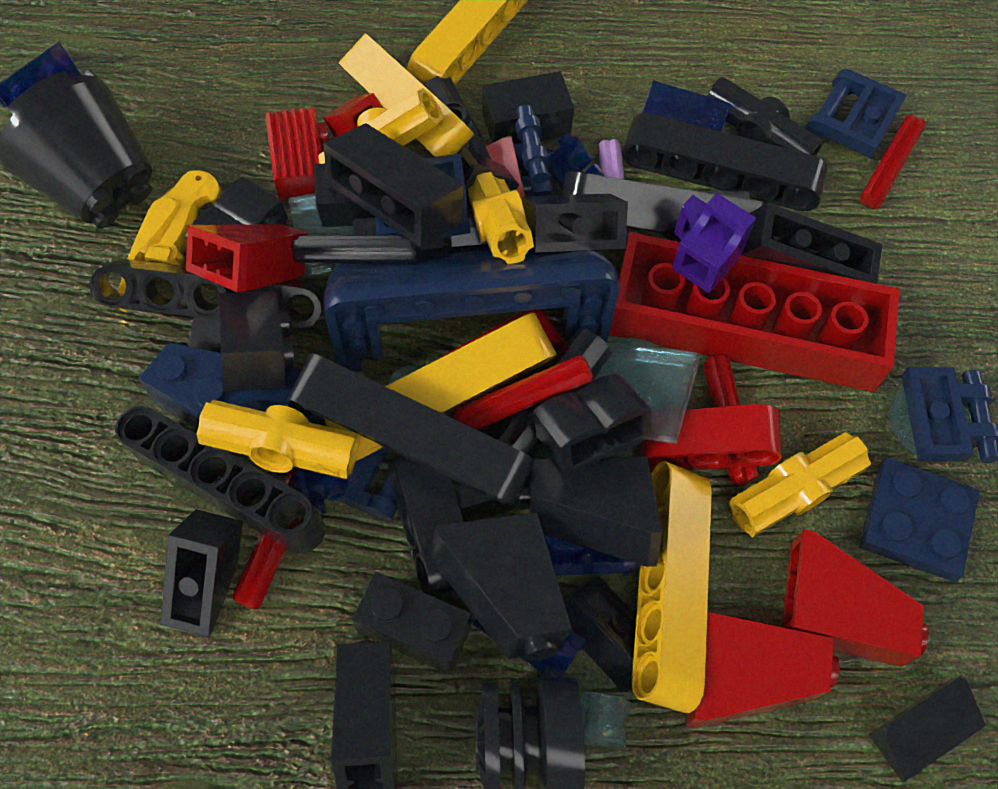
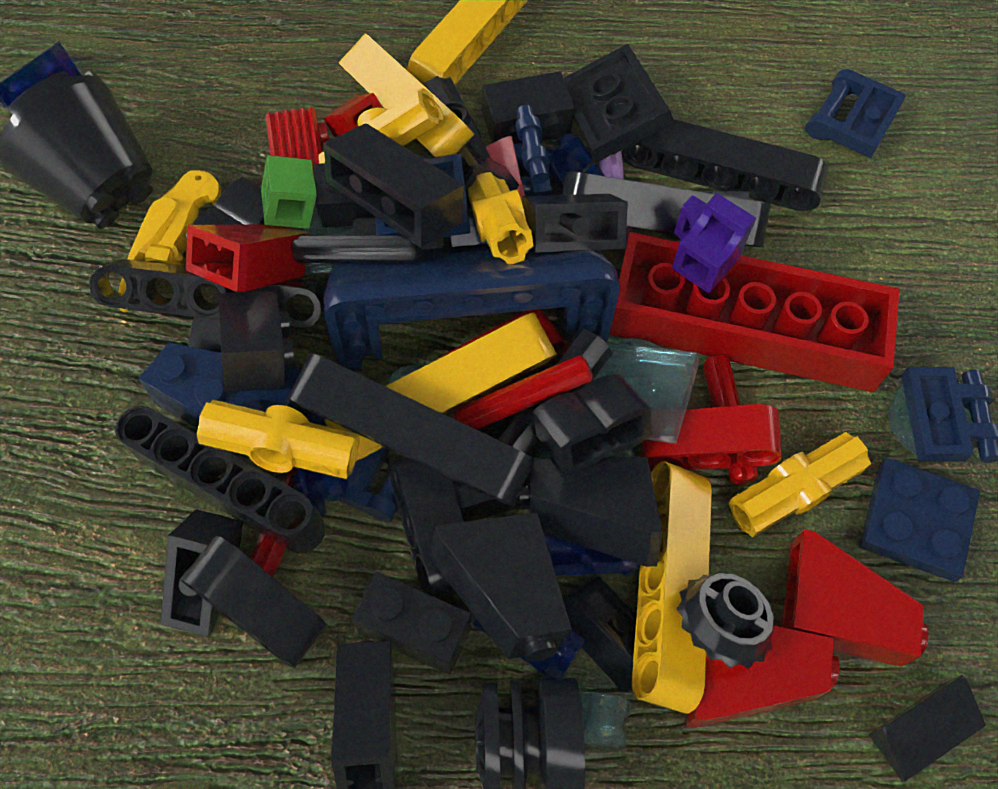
clear blue hinge [642,80,731,132] -> none
black piece [703,77,825,156] -> none
black brick [741,202,883,284] -> none
red axle [859,114,926,209] -> none
none -> black beam [180,535,327,669]
none -> bright green brick [261,155,317,229]
none -> black plate [564,44,674,162]
none -> black piece [677,573,774,669]

